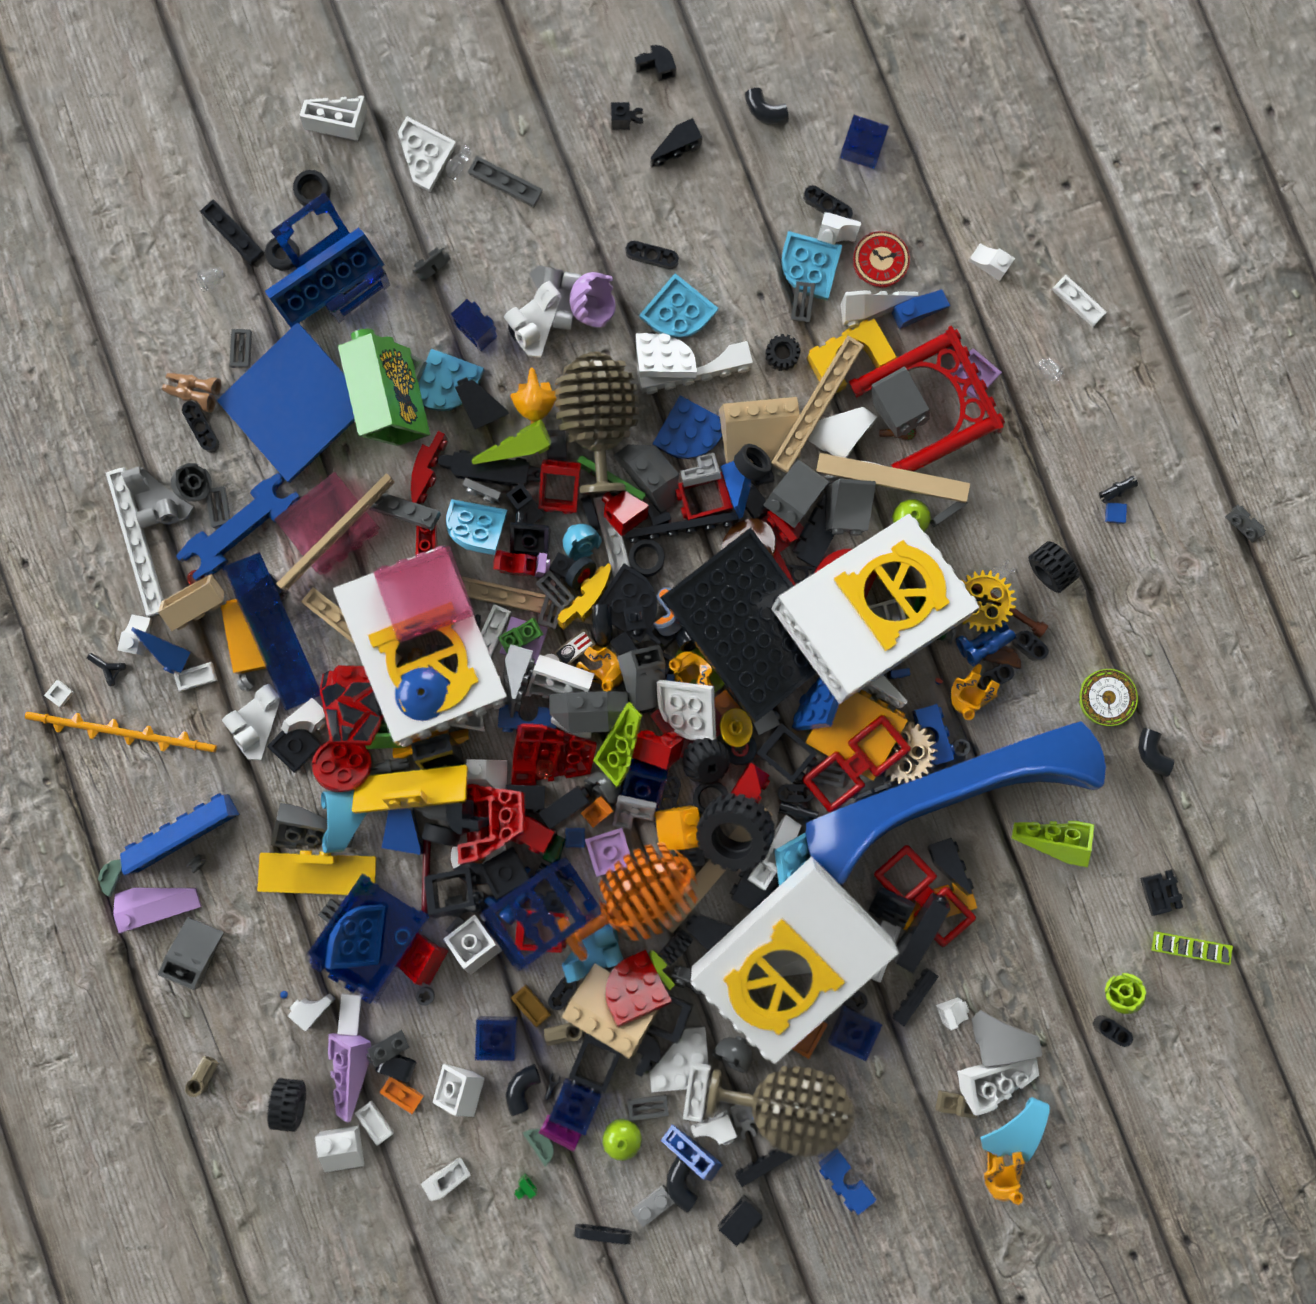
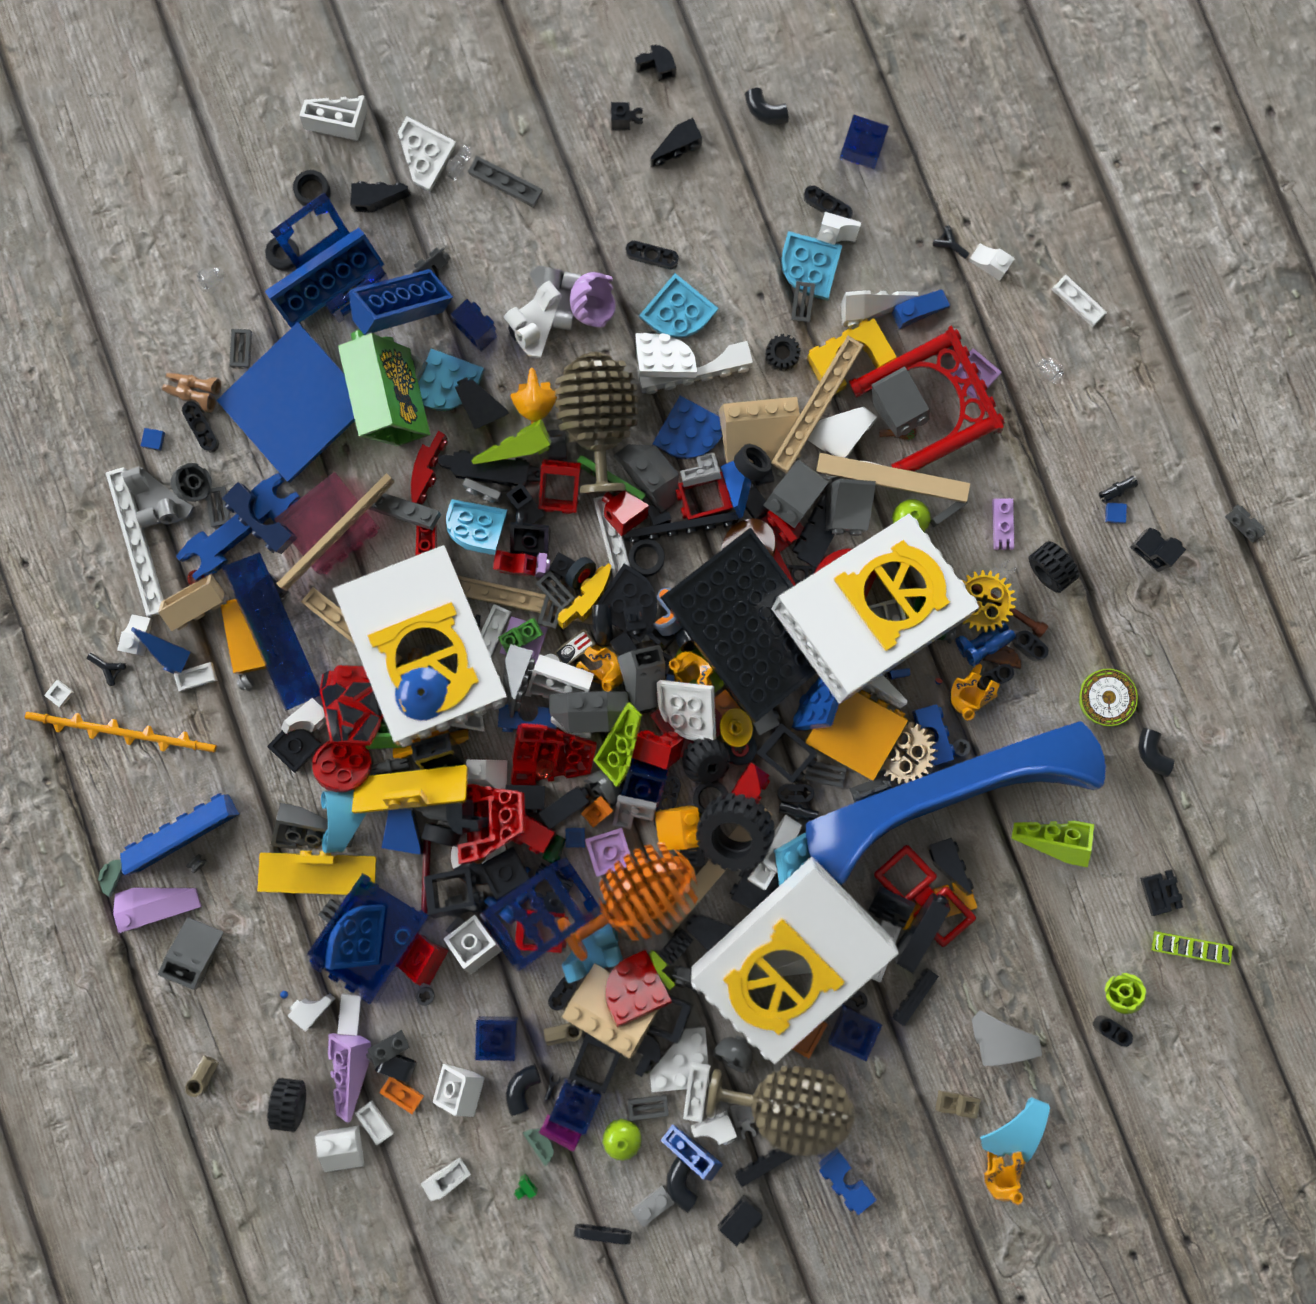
black tile [199,199,265,266] -> none
white panel [222,683,281,760] -> none
clear pink panel [373,545,475,642] -> none
pearl gold tile [511,984,551,1028] -> none
medium azure cylinder [562,524,602,561] -> none
black beam [580,495,600,530] -> none
red bar [802,715,911,813] -> none
tile [853,231,910,288] -> none
white arch [936,997,969,1030] -> none
white wedge [957,1057,1039,1116] -> none
none -> blue tile [141,428,165,451]
none -> dark blue arch [222,482,298,554]
none -> blue slope [349,269,453,335]
none -> black slope [350,181,411,213]
none -> black piece [933,225,970,259]
none -> lavender hinge [992,499,1014,550]
none -> black brick [1130,527,1186,572]

